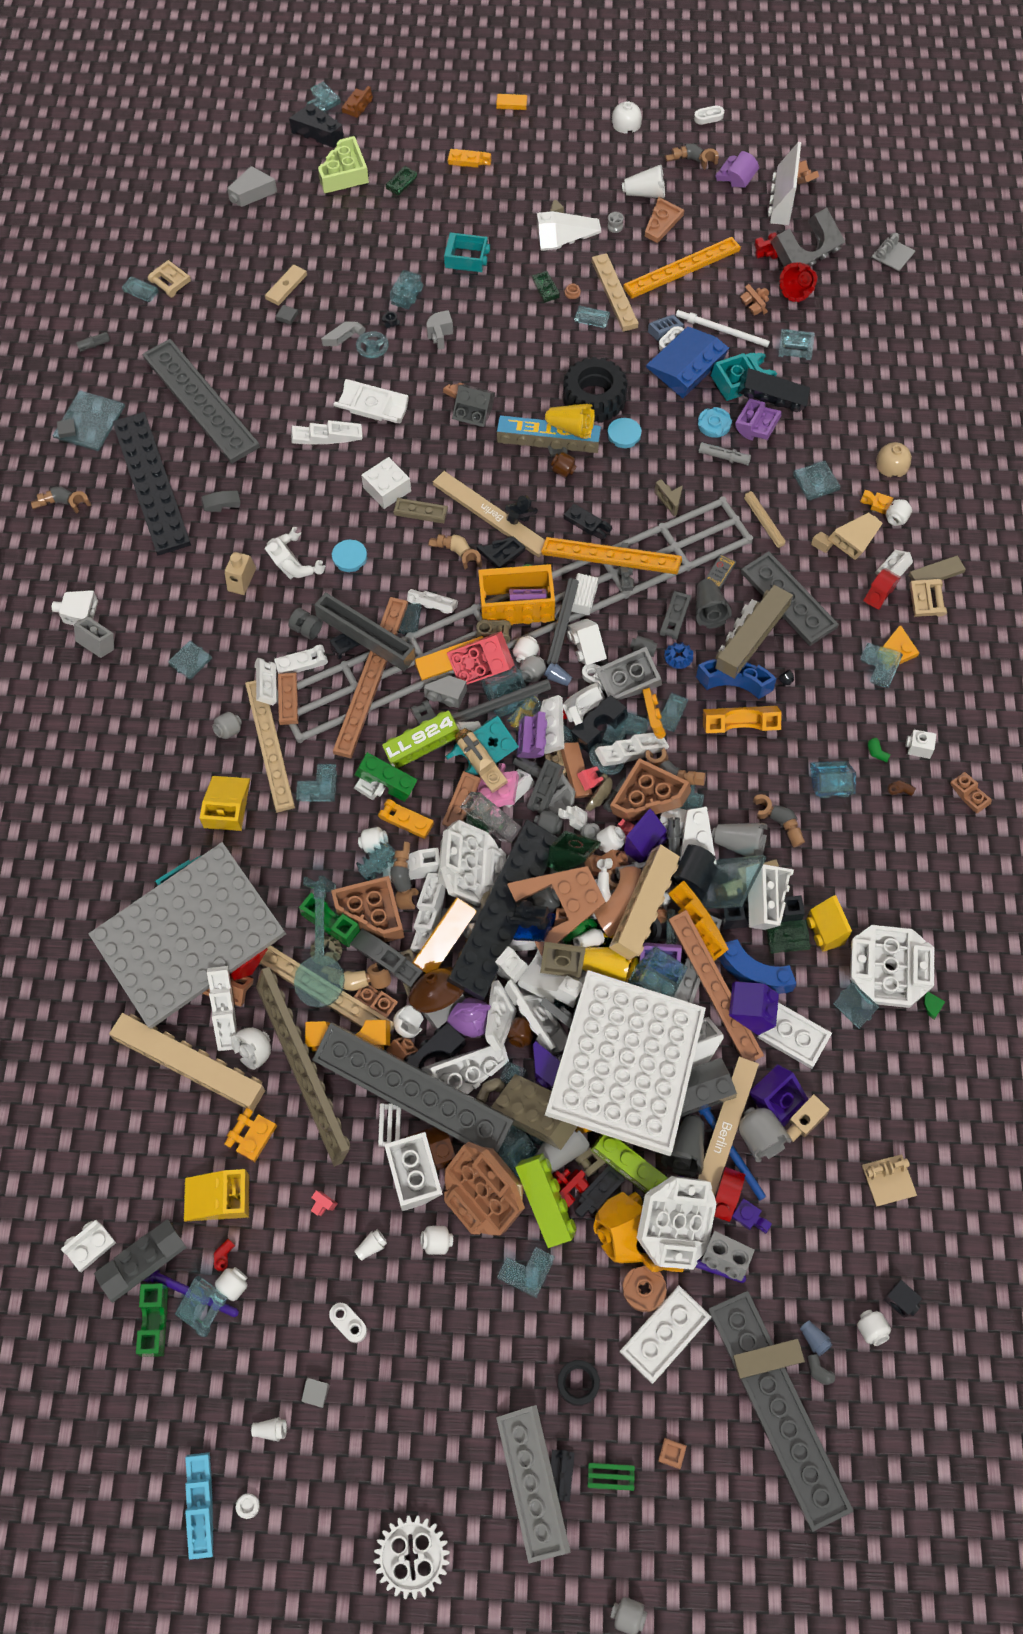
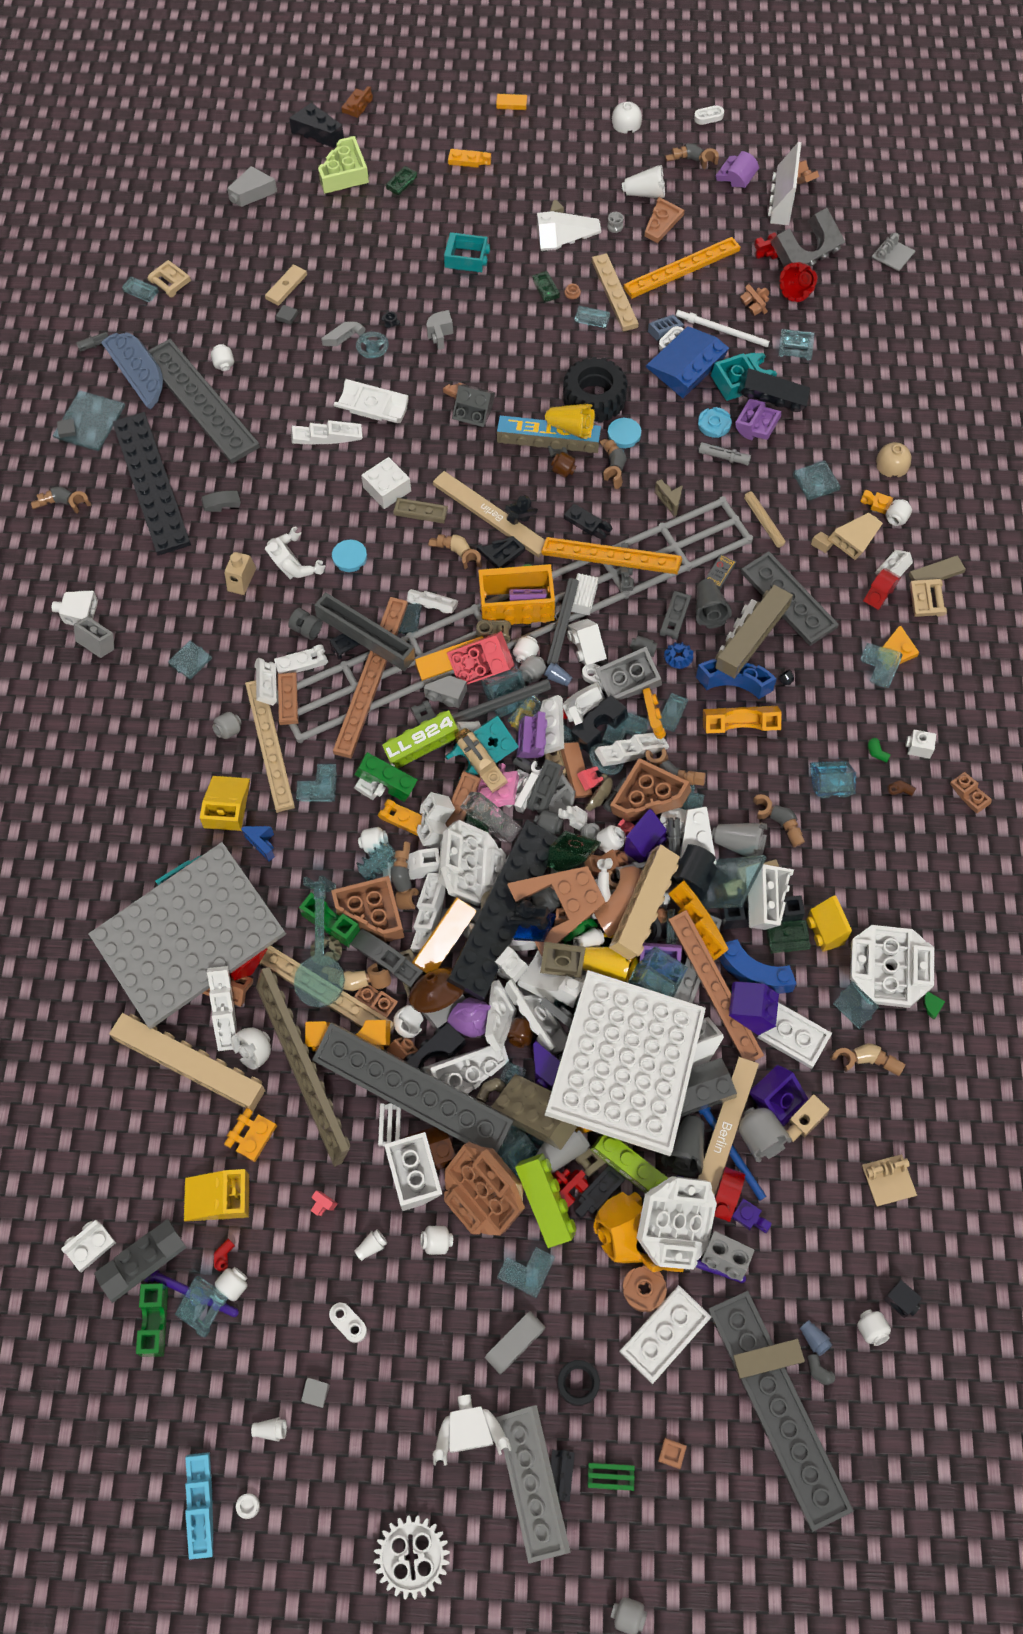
clear light blue plate [307,82,341,112] -> none
clear light blue brick [390,270,423,310] -> none
none -> sand blue plate [101,332,163,410]
none -> white head [211,344,234,371]
none -> blue slope [241,826,275,862]
none -> white brick [417,792,455,850]
none -> white torso [433,1395,511,1465]
none -> light grey beam [485,1311,546,1375]
none -> white plate [514,761,543,814]
none -> medium nougat piece [600,439,627,489]
none -> medium nougat piece [830,1043,905,1076]

